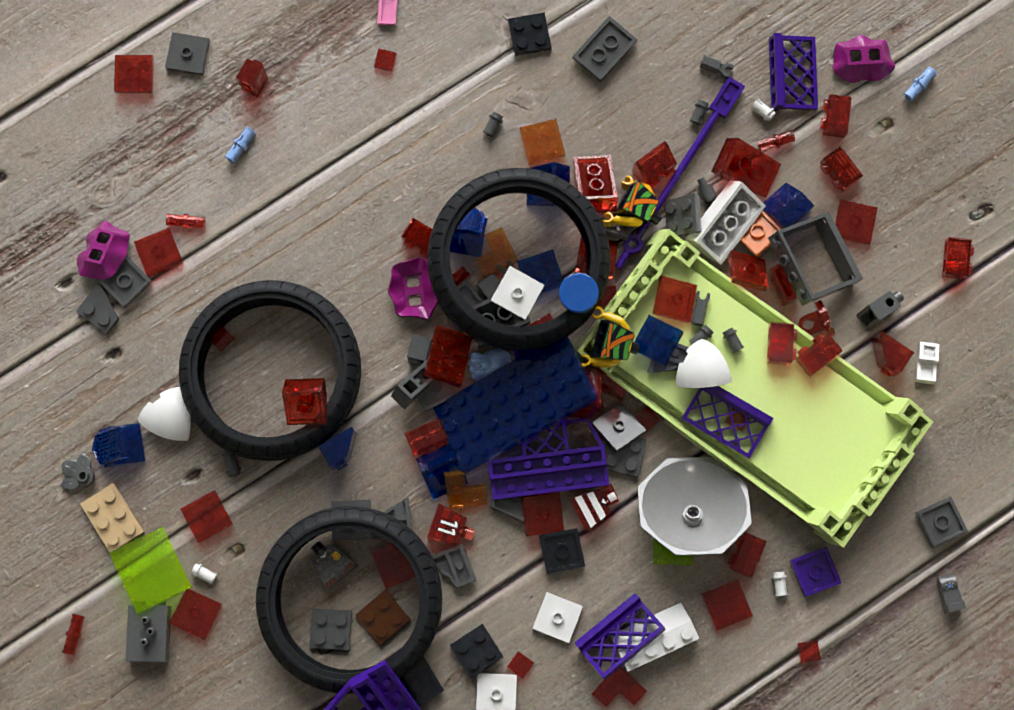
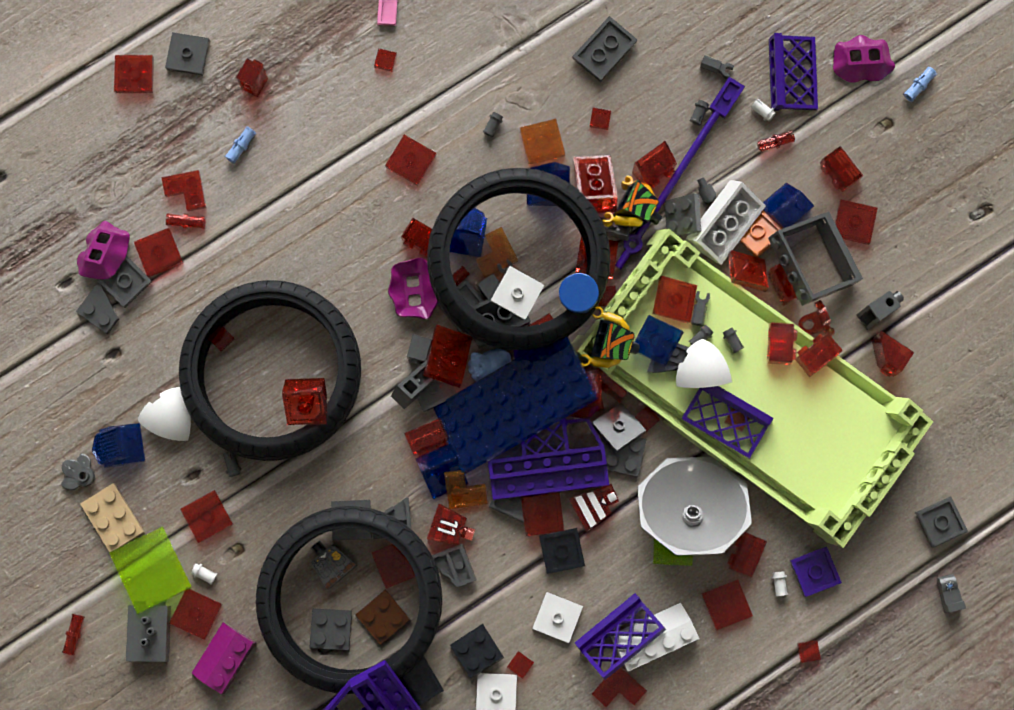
clear blue slope [318,427,357,471] -> none
black plate [508,12,551,56] -> none
clear blue plate [517,250,563,295] -> none
clear red slope [711,138,781,198] -> none
clear red brick [820,94,852,138] -> none
white slope [915,341,939,385] -> none
clear red brick [942,237,974,280] -> none
none -> clear red plate [161,170,206,212]
none -> magenta slope [192,622,256,694]
none -> clear red plate [385,134,437,186]
none -> clear red tile [590,108,611,130]

